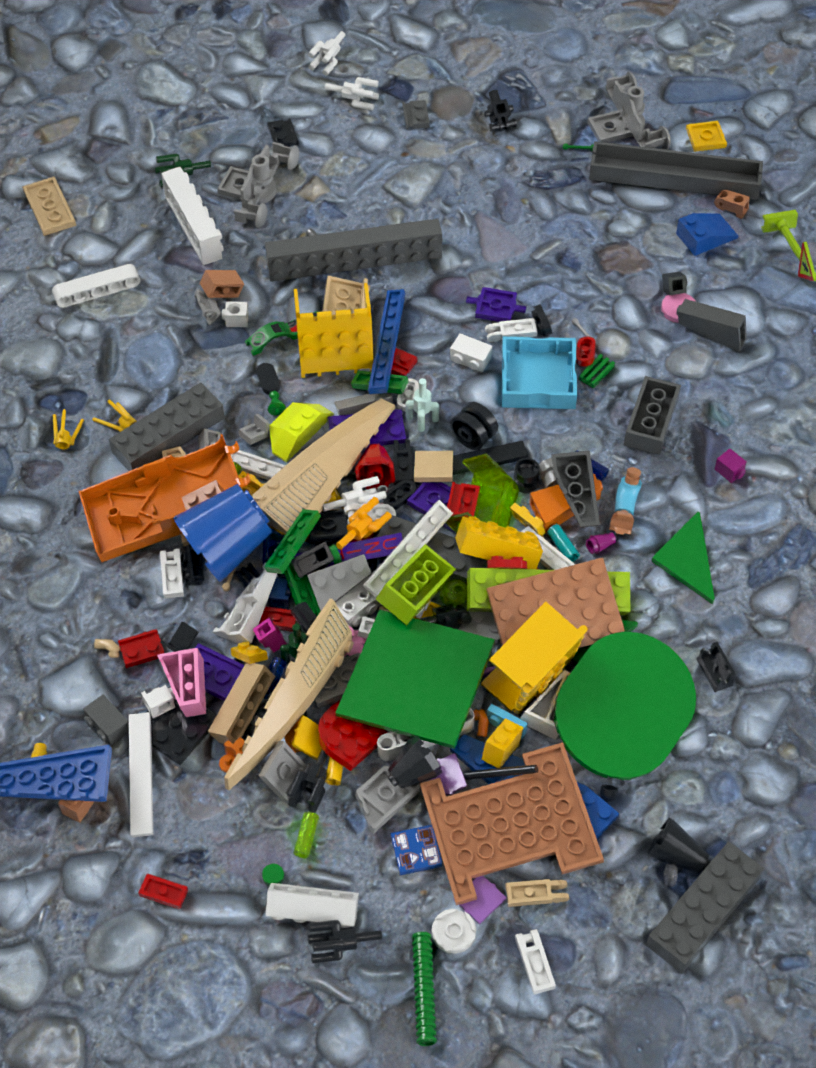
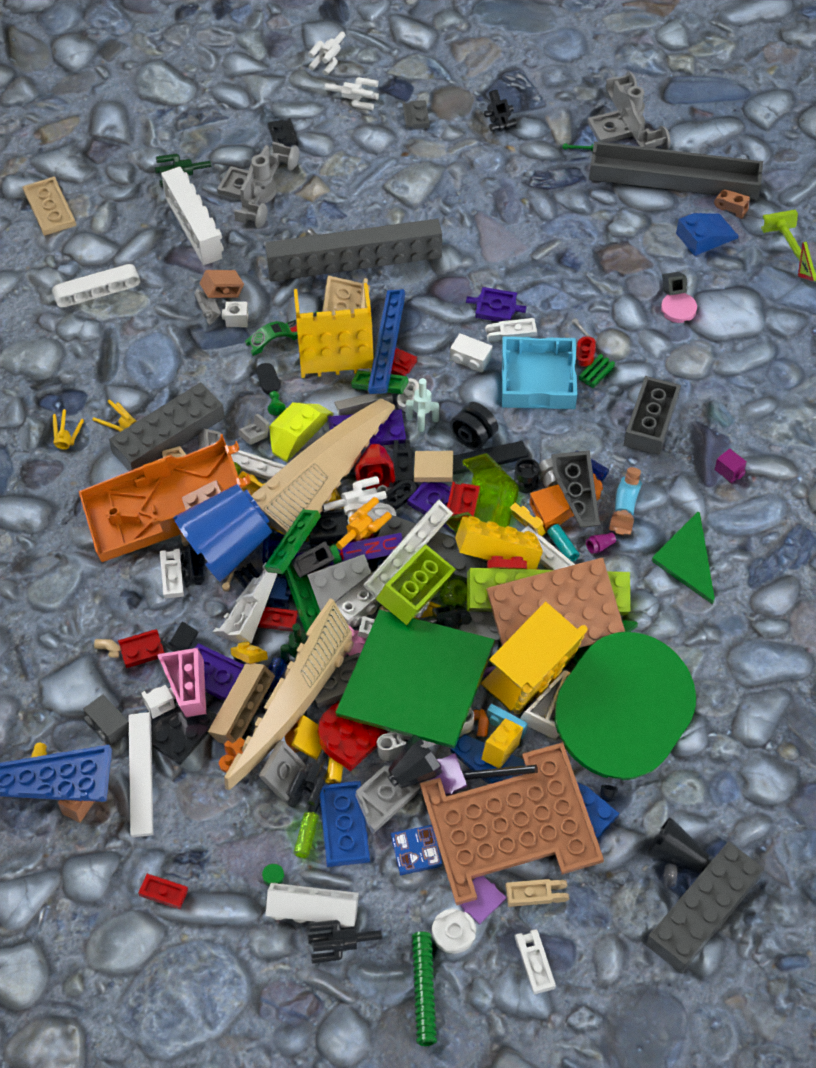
dark pink brick [253,618,287,652] -> none
black piece [291,602,317,638] -> none
black plate [531,304,552,336] -> none
dark grey slope [676,299,747,352] -> none
yellow tile [686,121,727,152] -> none
black hinge [696,642,736,692] -> none
none -> blue tile [320,781,370,867]

